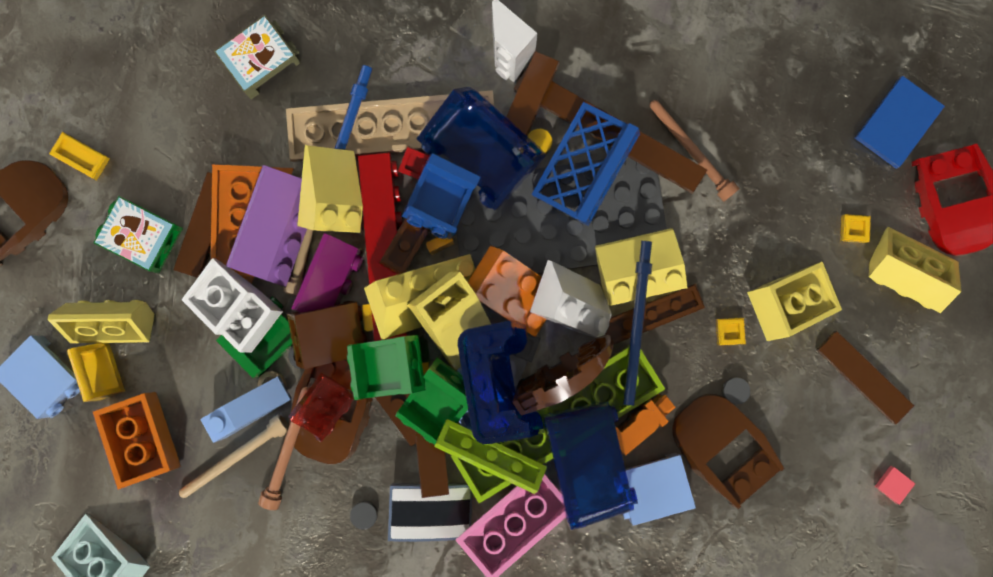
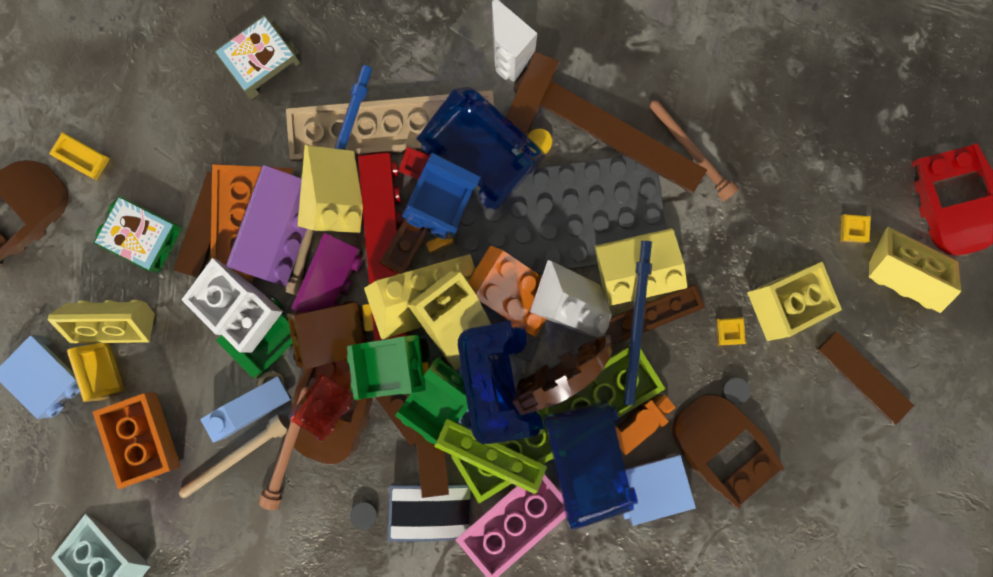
blue fence [531,102,640,226] -> none
blue tile [855,76,945,169] -> none
coral tile [875,466,915,505] -> none

